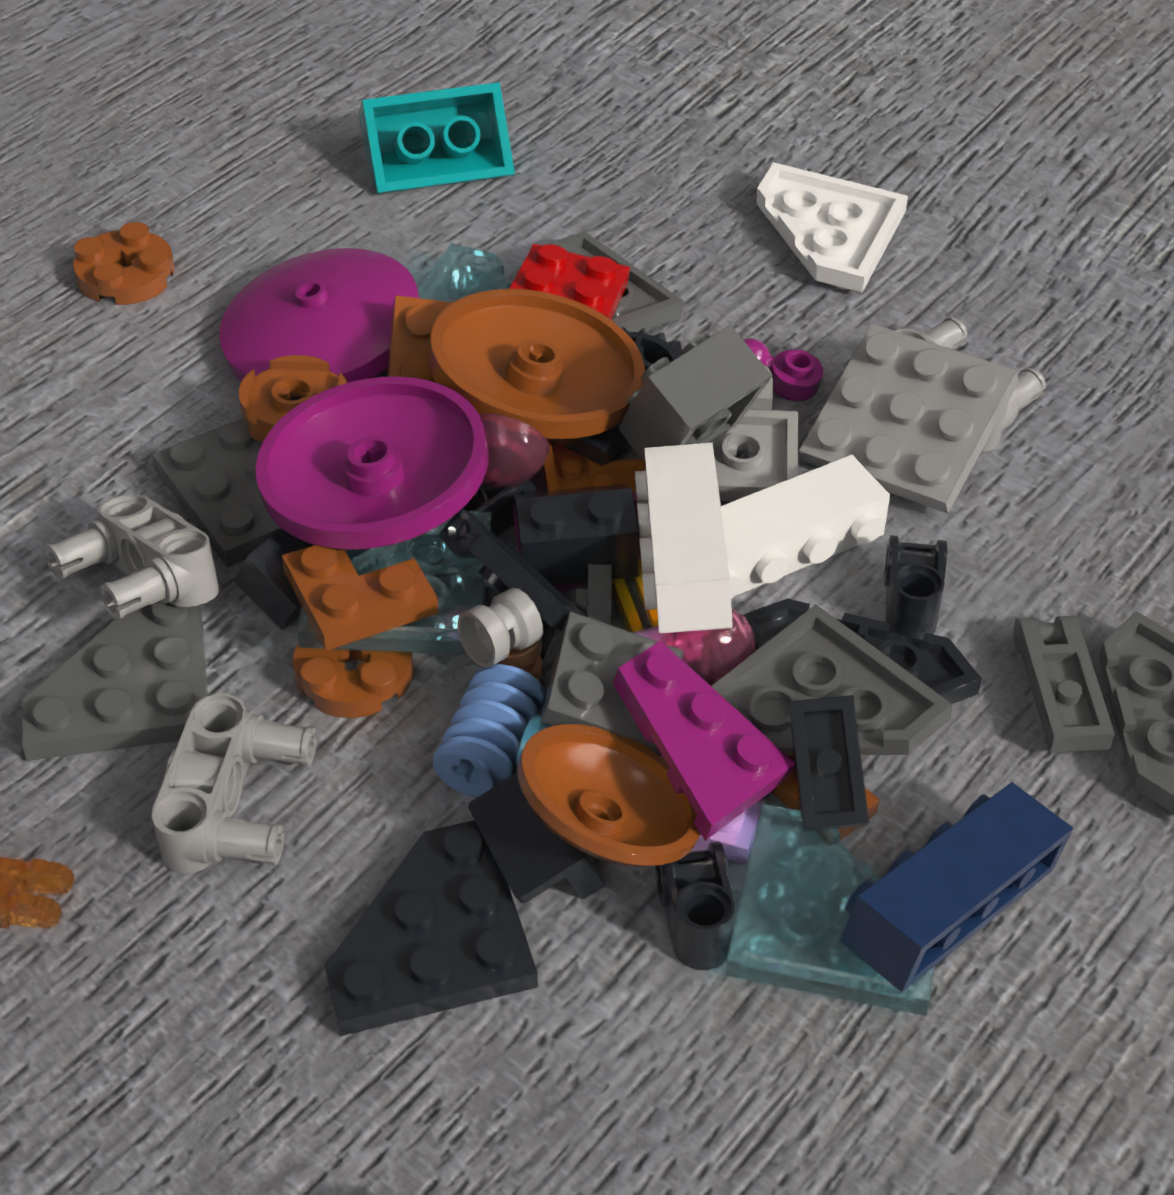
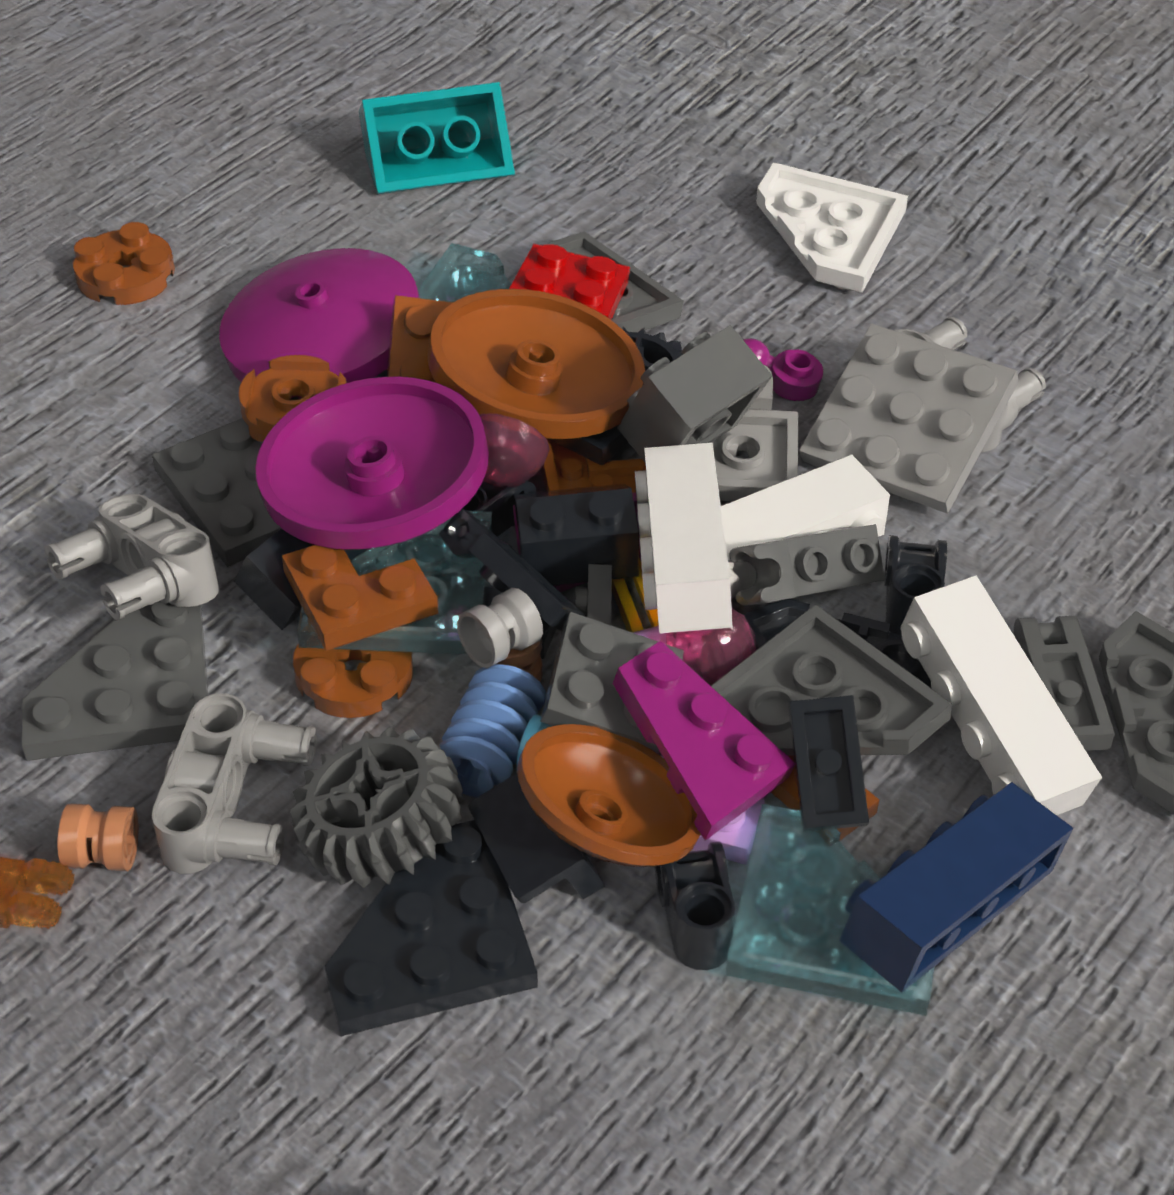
none -> nougat wheel [57,803,139,871]
none -> dark grey gear [289,727,464,888]
none -> dark grey plate [729,524,885,605]
none -> white brick [900,576,1102,815]

